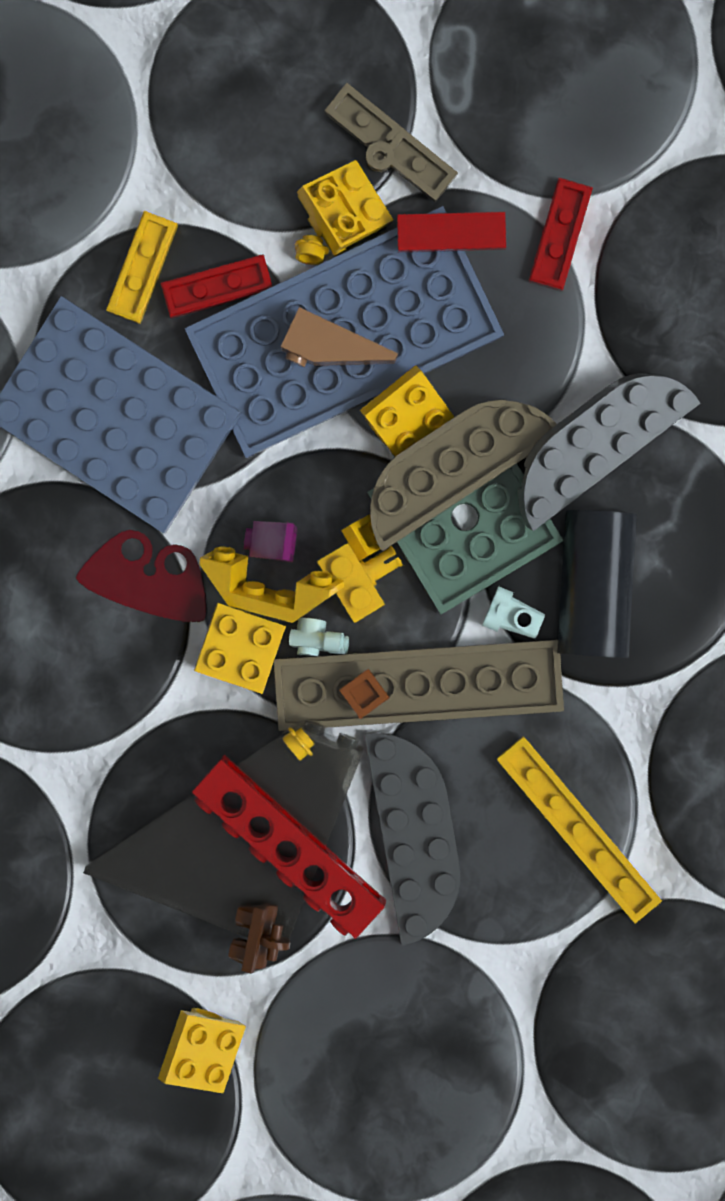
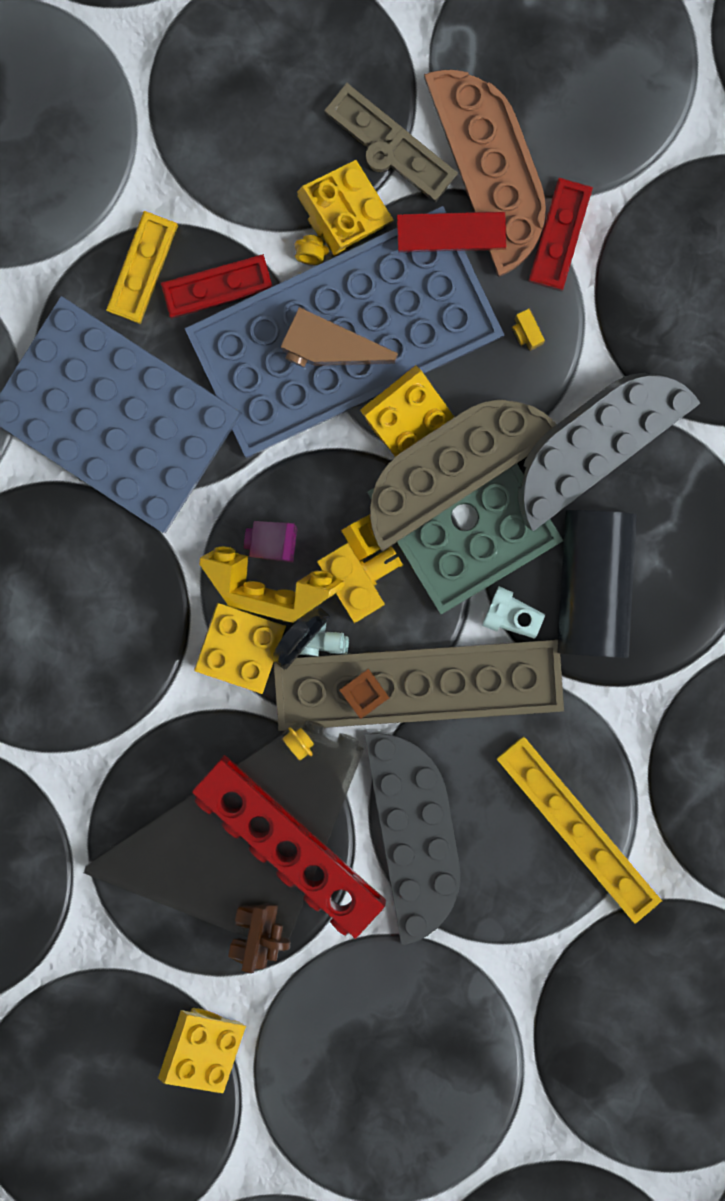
dark red piece [76,530,206,622] -> none
none -> black tile [273,608,330,670]
none -> nougat plate [424,70,546,278]
none -> yellow plate [512,308,545,351]

